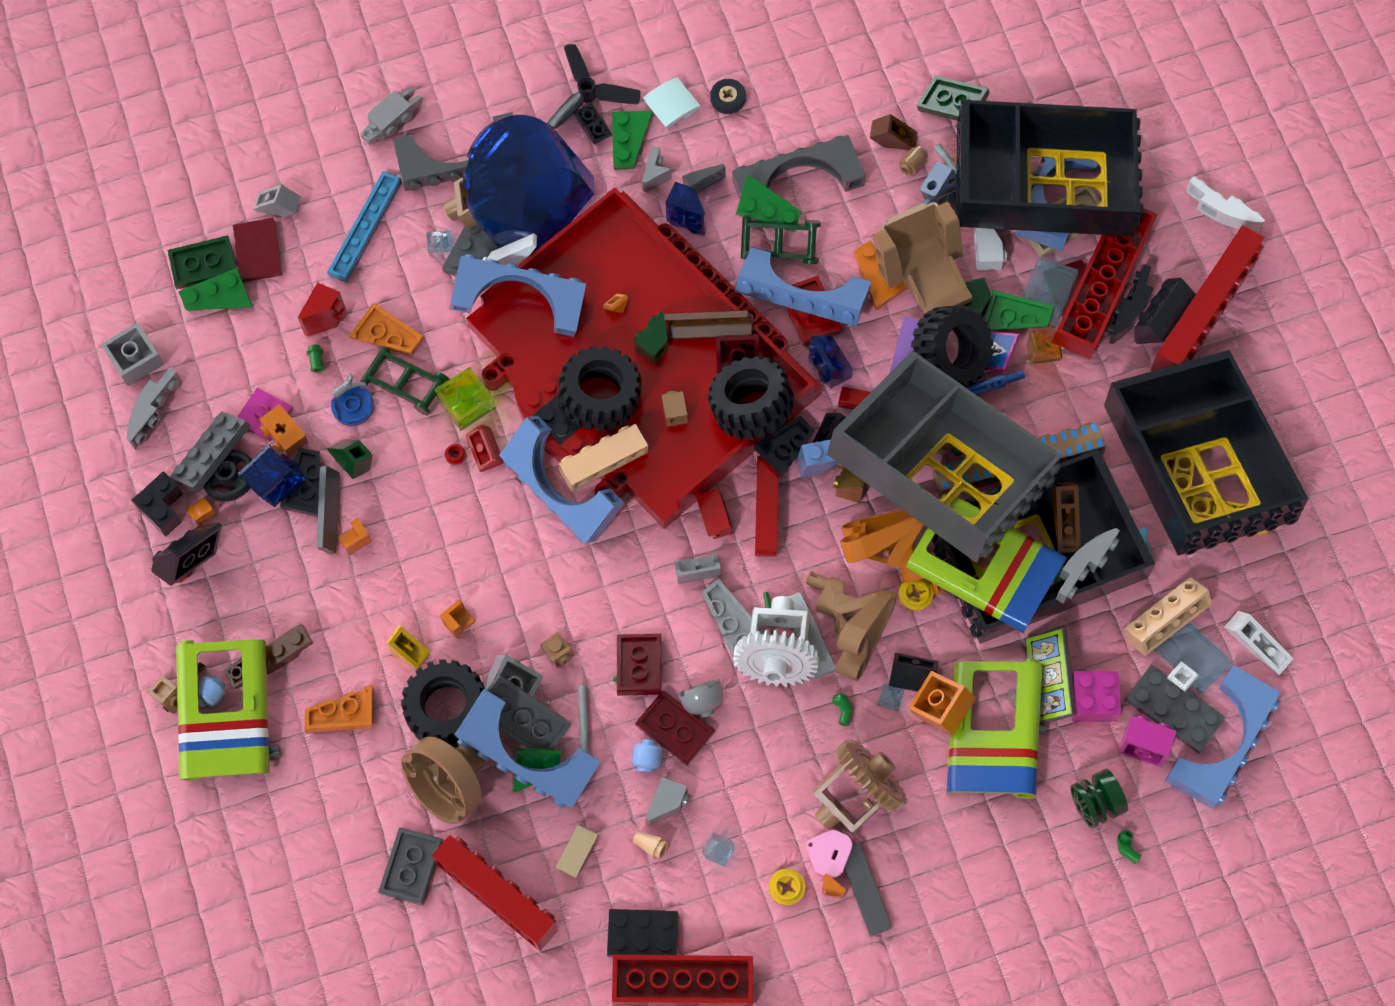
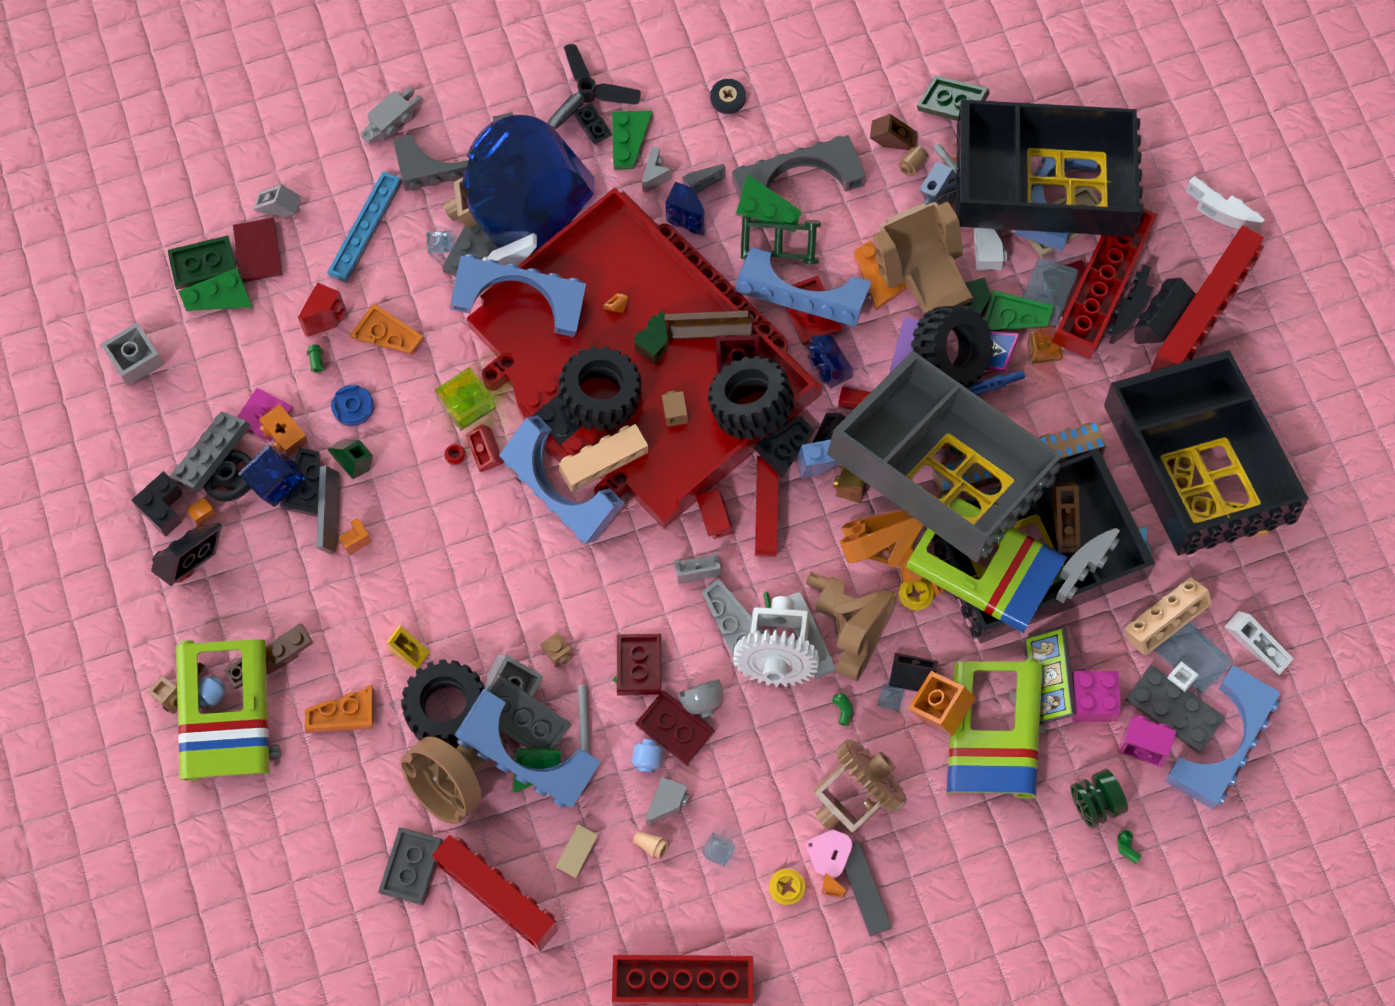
light grey slope [127,368,181,449] -> none
light grey bar [332,374,366,398] -> none
dark green piece [360,346,450,416] -> none
orange panel [439,600,475,638] -> none
black plate [607,909,678,957] -> none
light aqua slope [643,77,701,130] -> none

